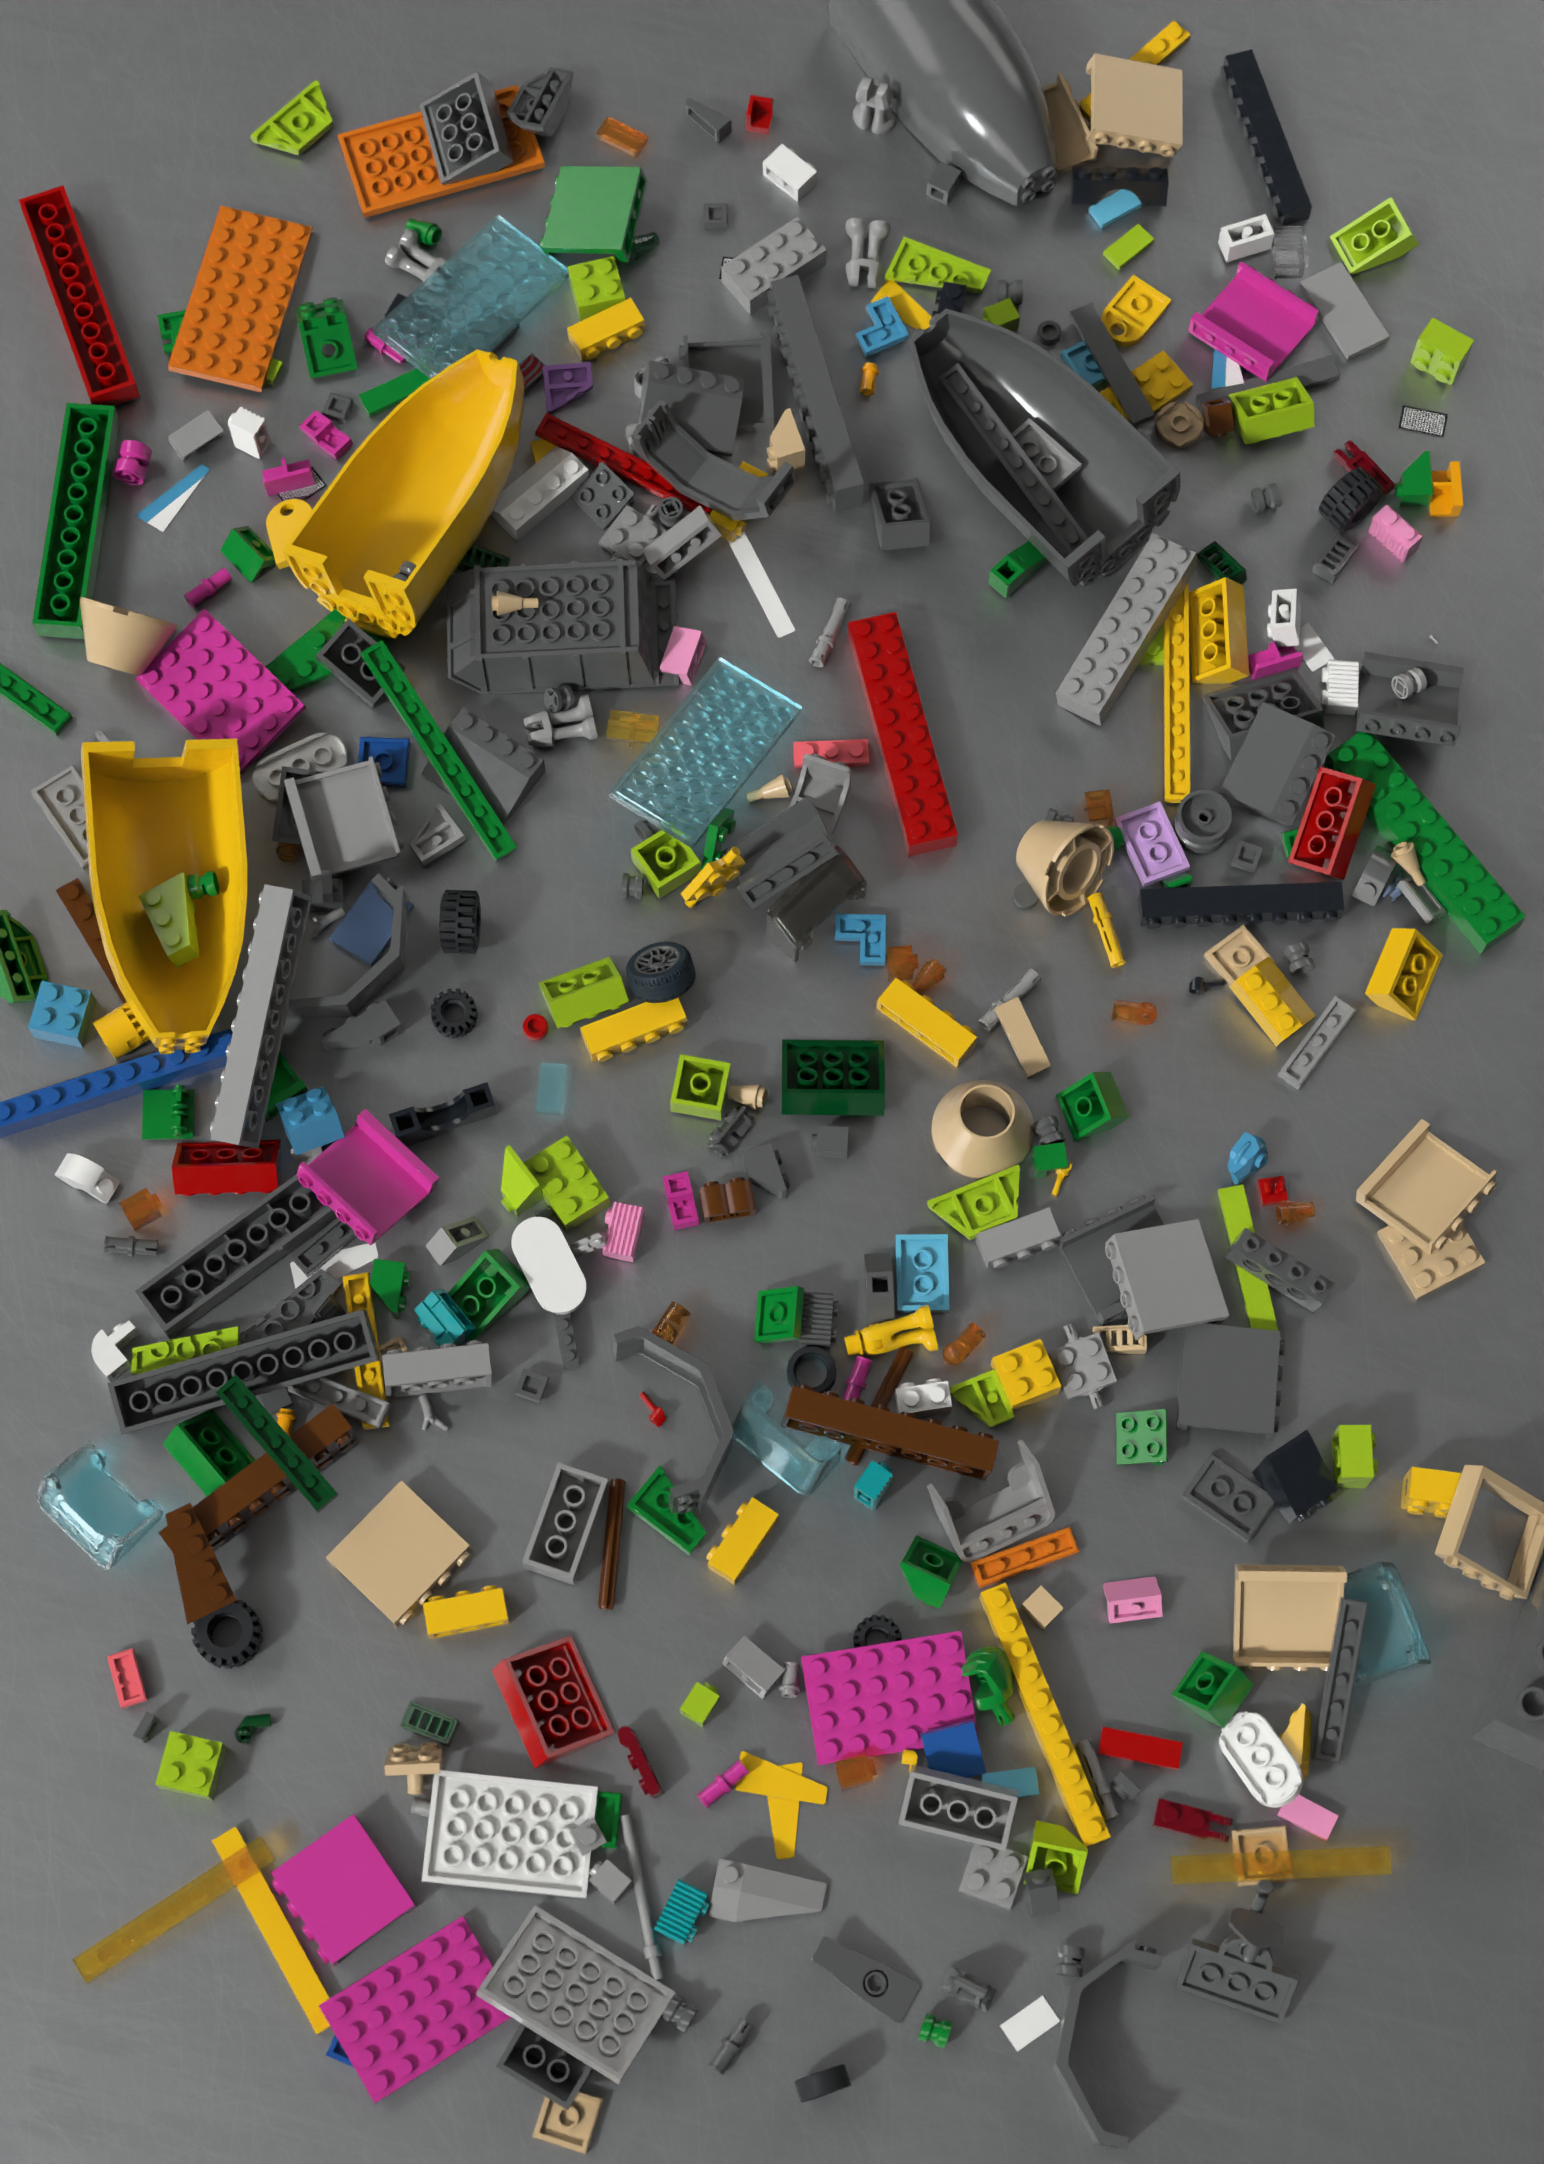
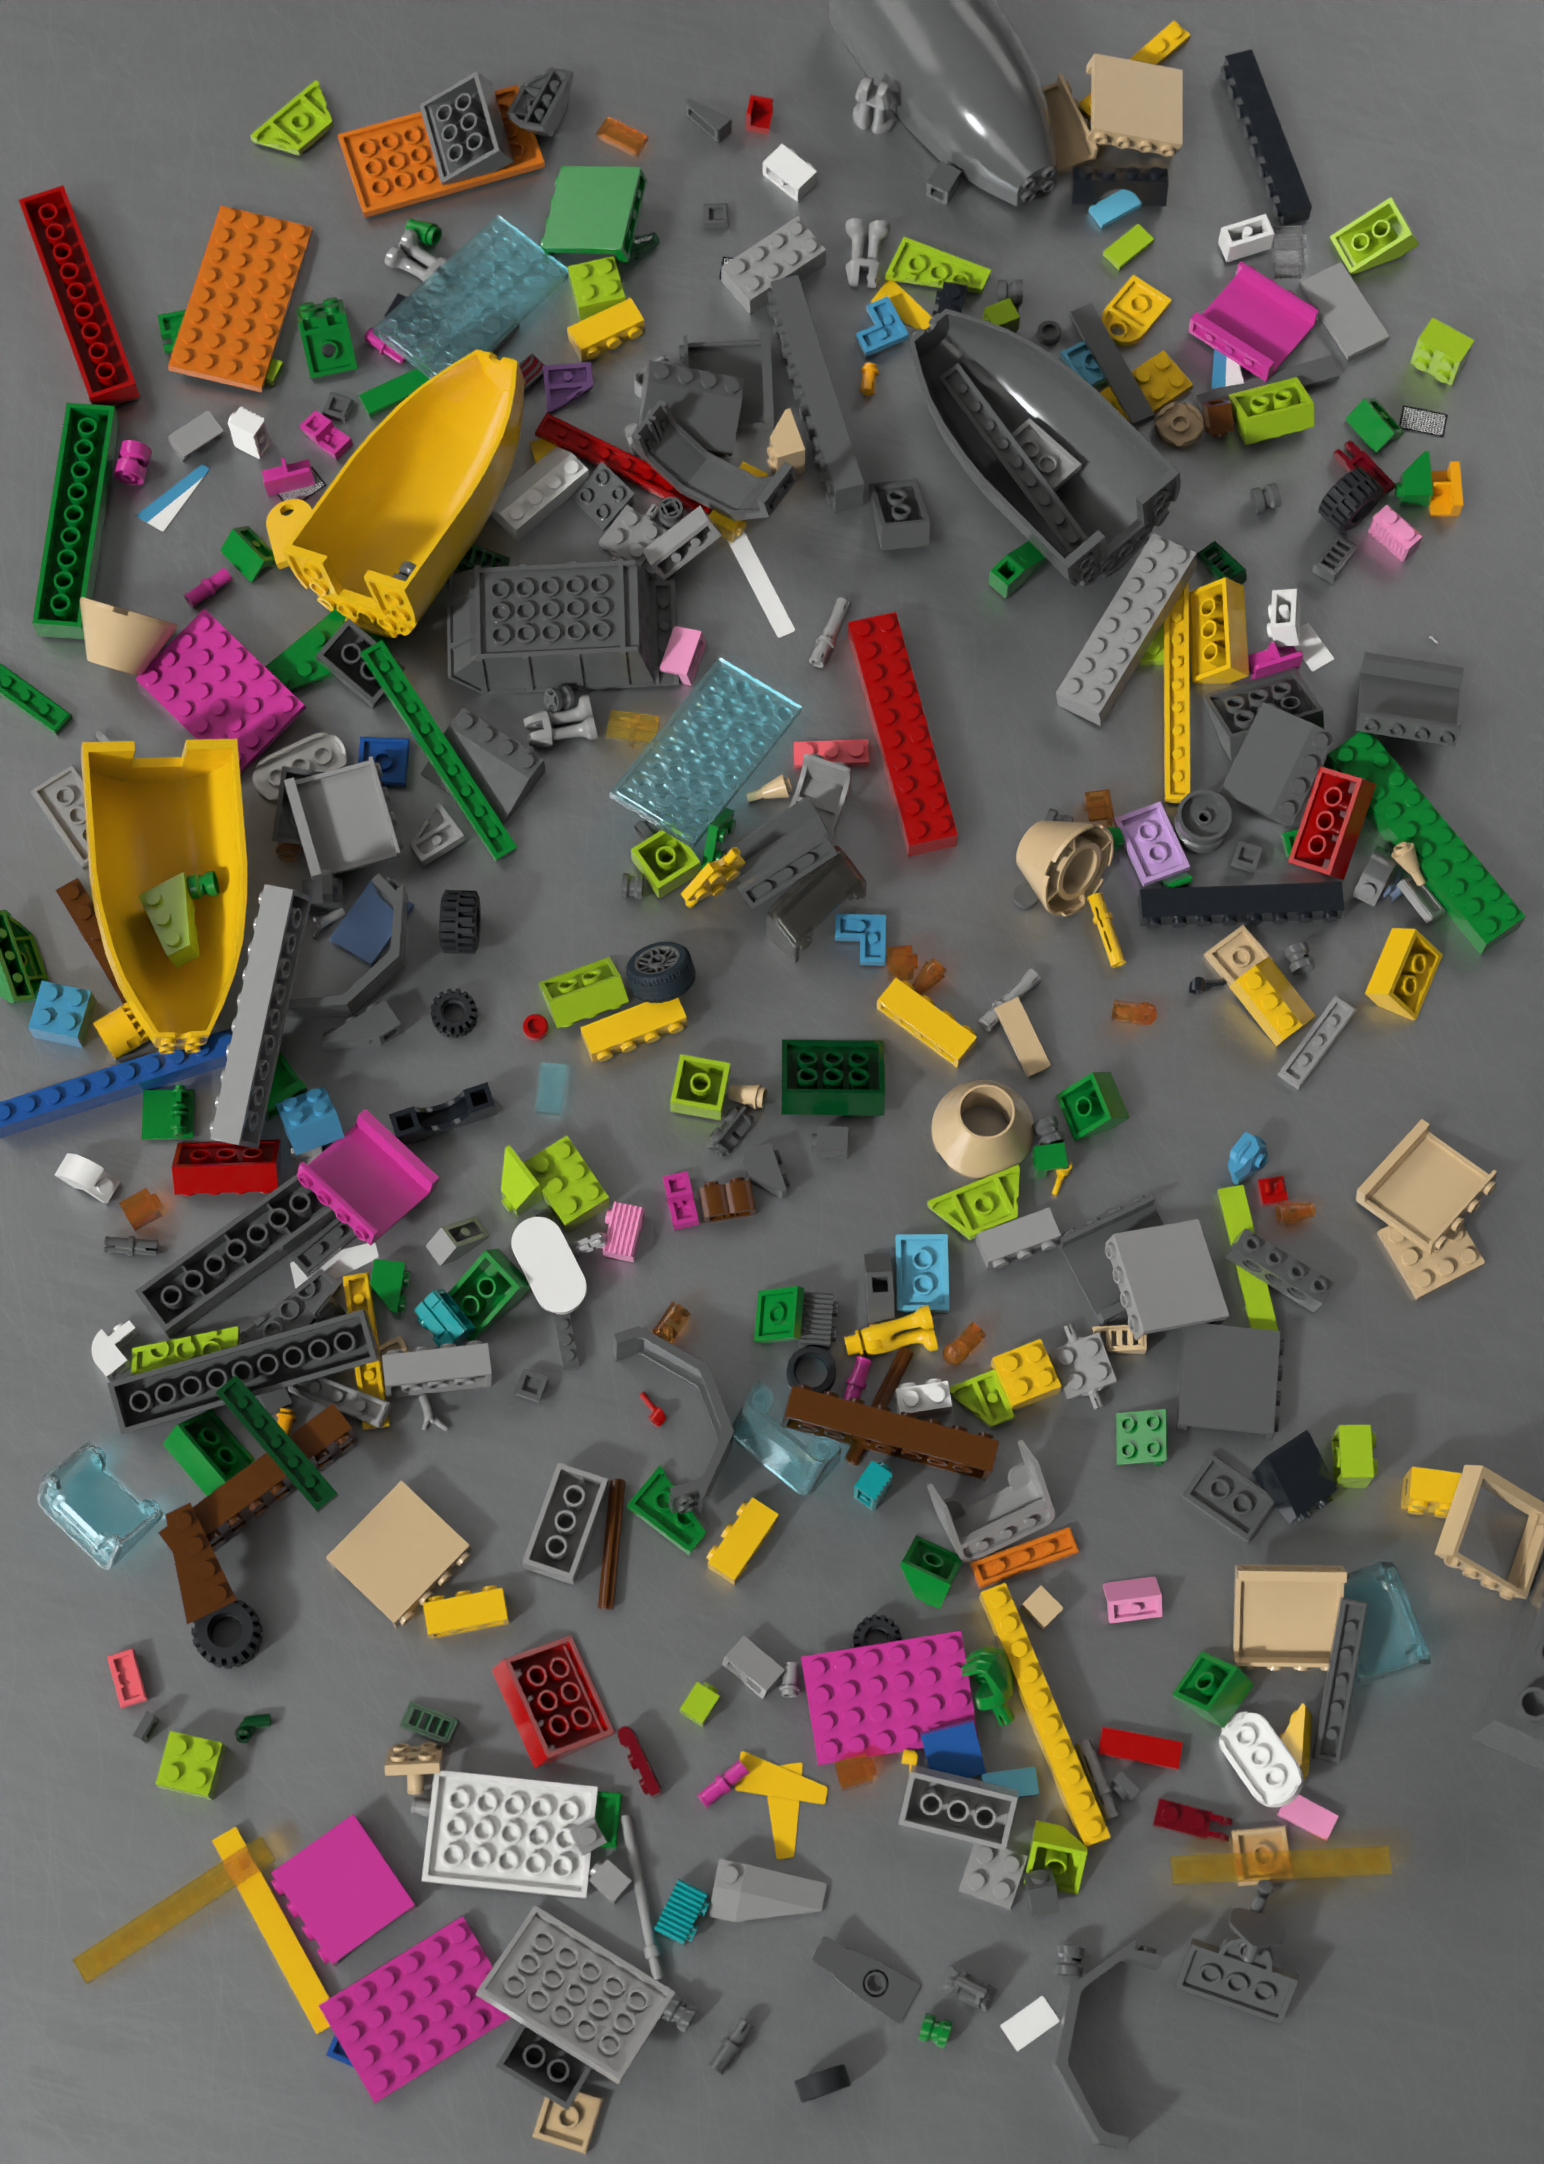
tan cone [492,591,538,616] -> none
white brick [1321,660,1359,716] -> none
light grey wheel [1392,667,1427,699] -> none
none -> green panel [1346,398,1405,453]

